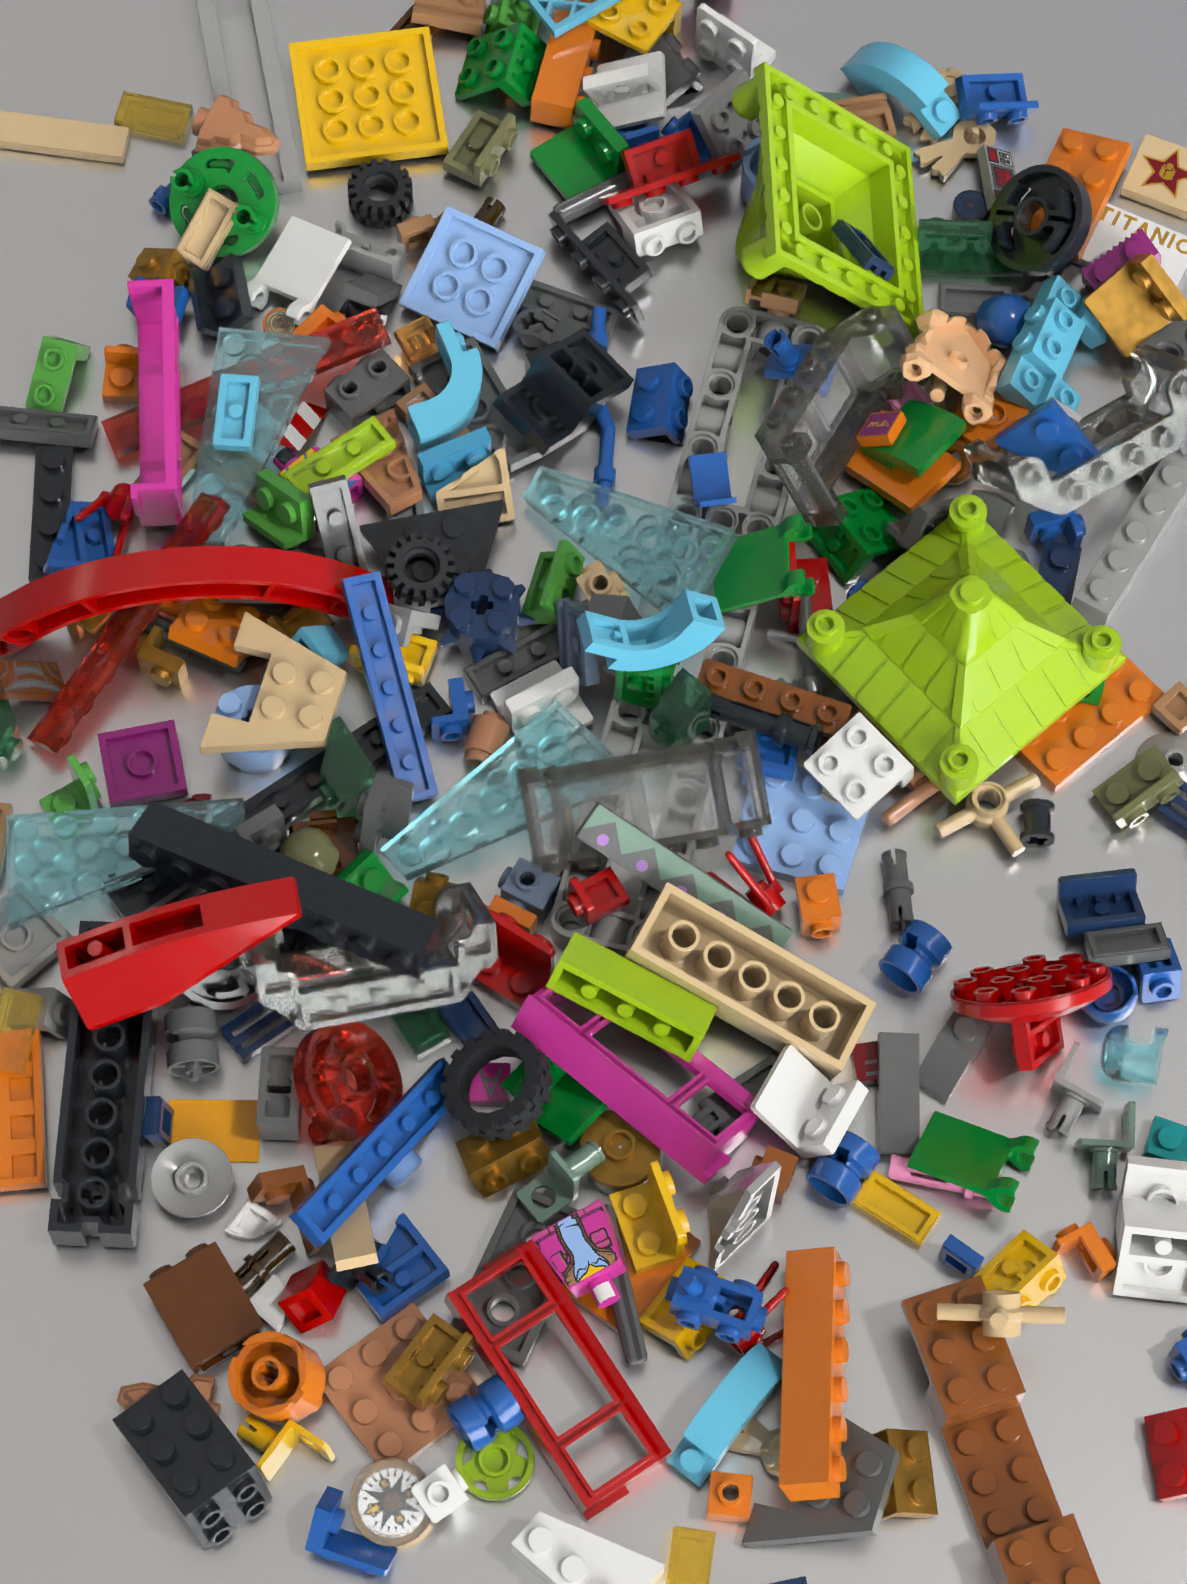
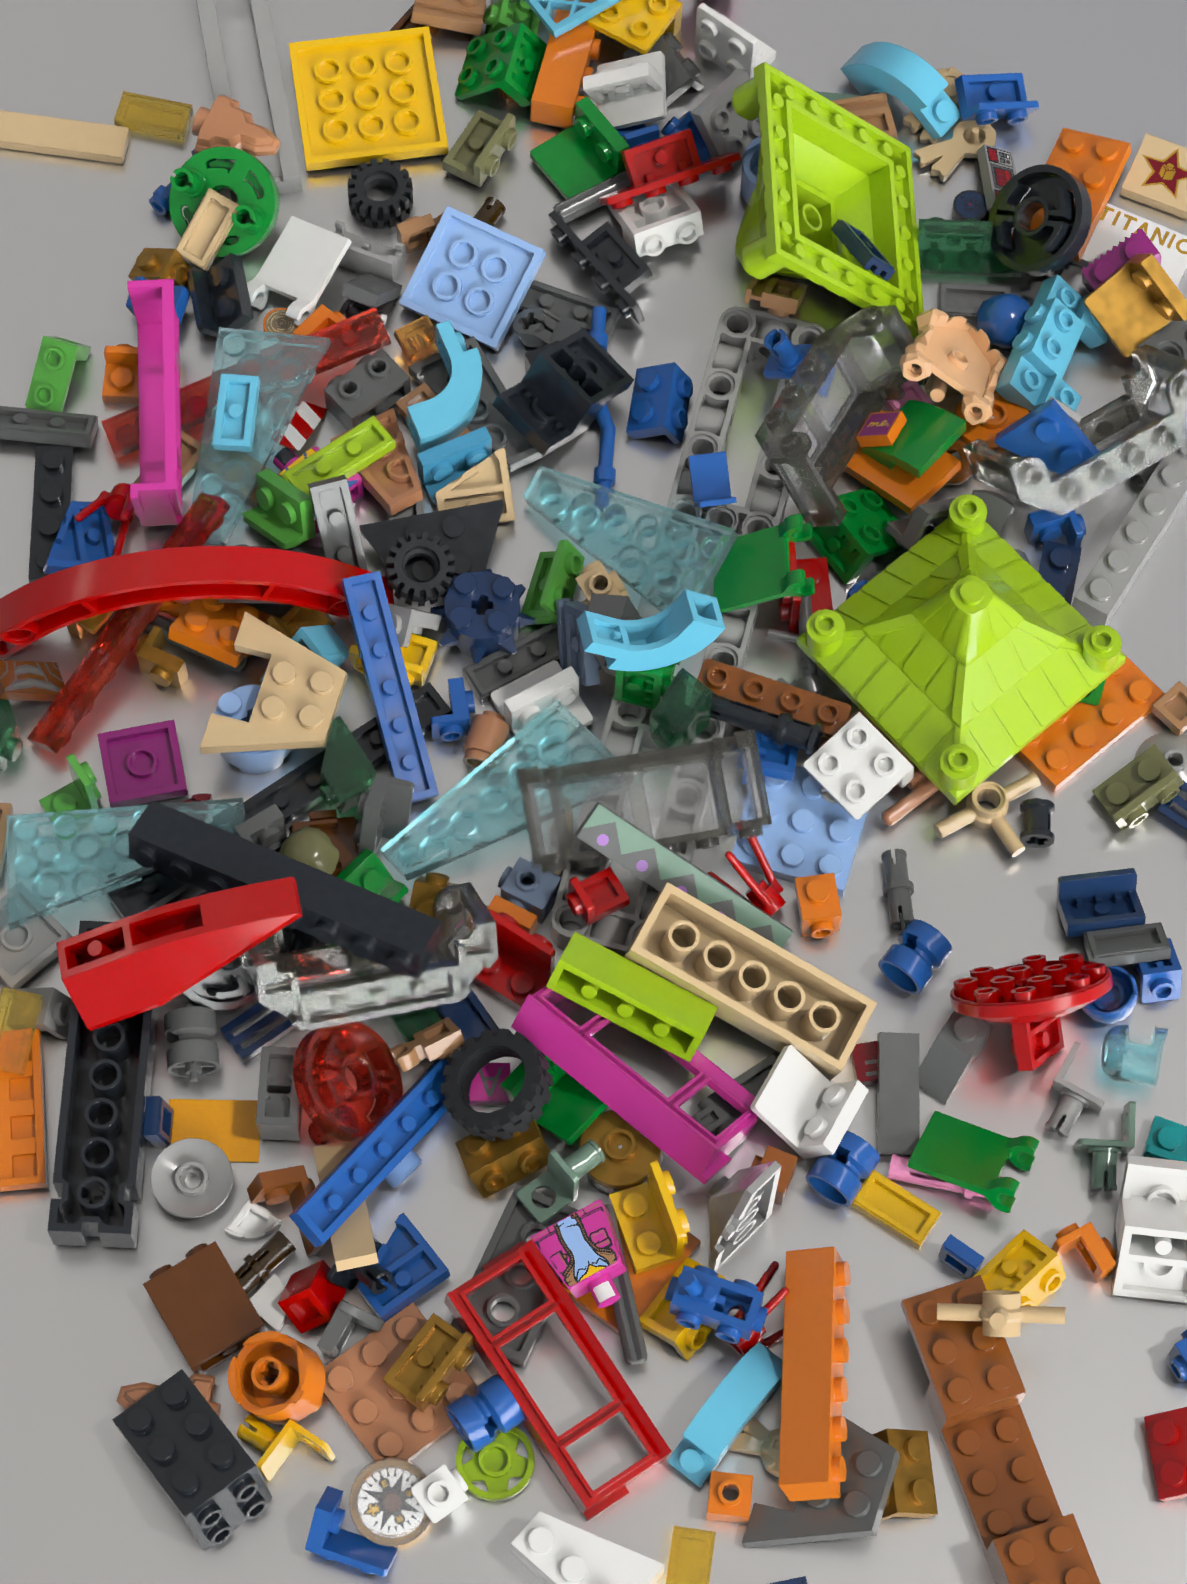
none -> dark grey tile [317,1299,385,1359]
none -> medium nougat plate [389,1017,465,1072]

